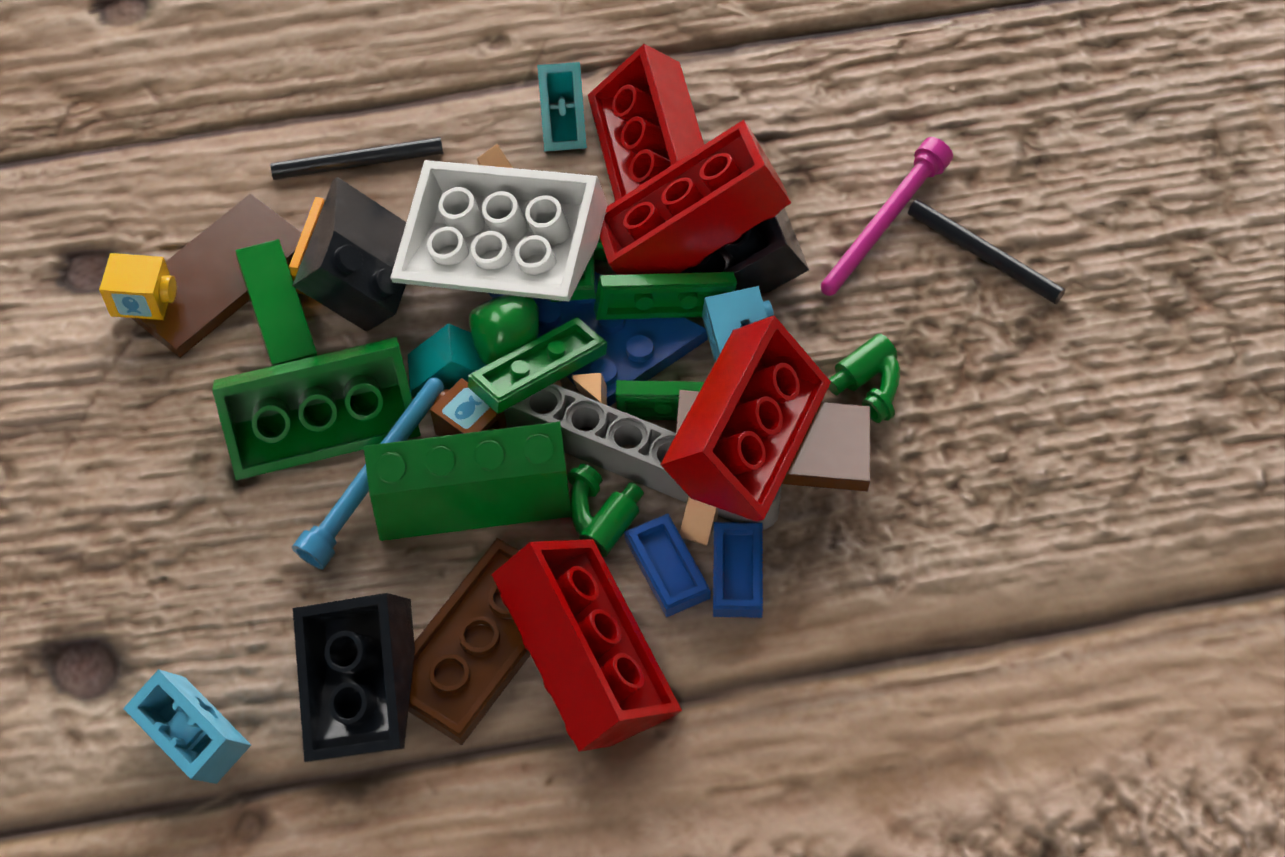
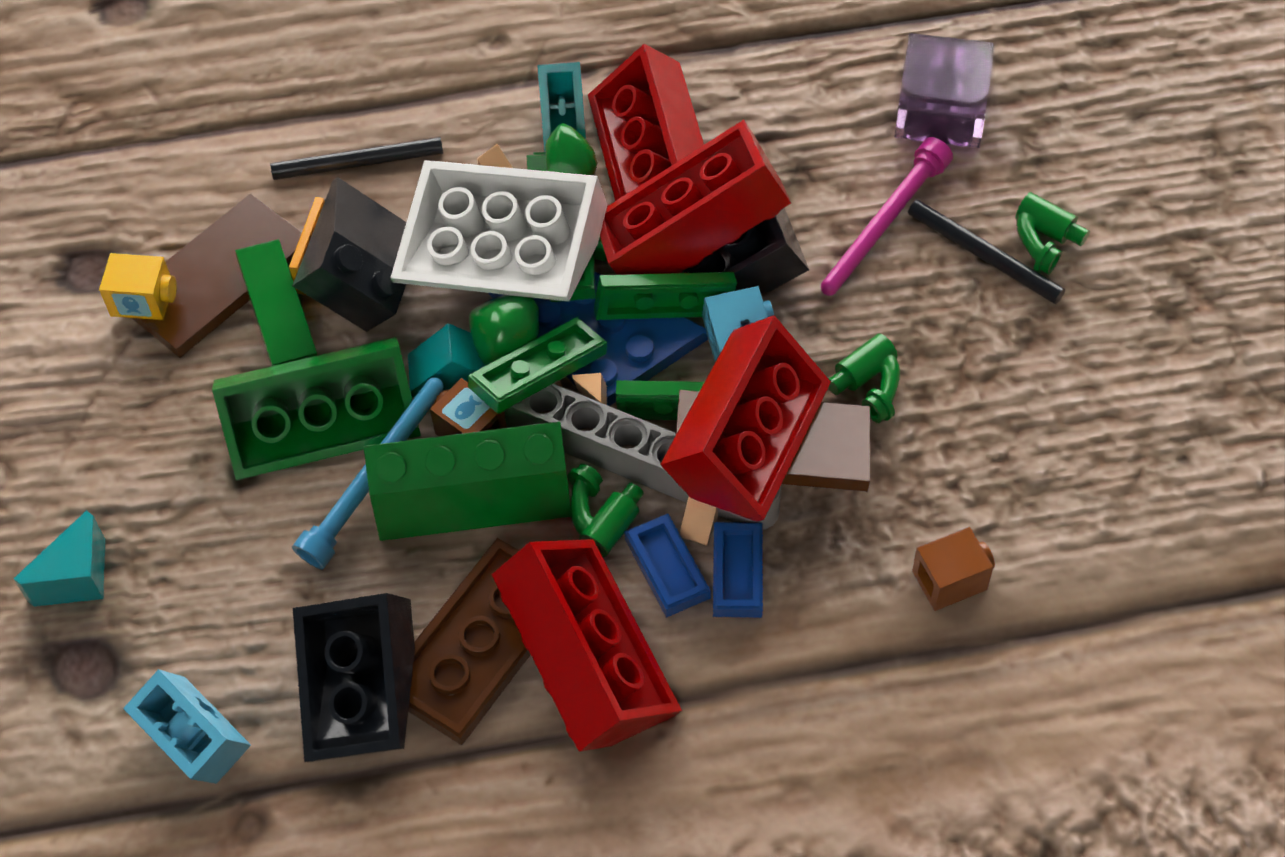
none -> teal slope [13,510,106,607]
none -> green piece [527,123,598,176]
none -> clear purple brick [894,33,994,148]
none -> dark orange brick [912,527,995,611]
none -> green plant [1015,192,1090,275]

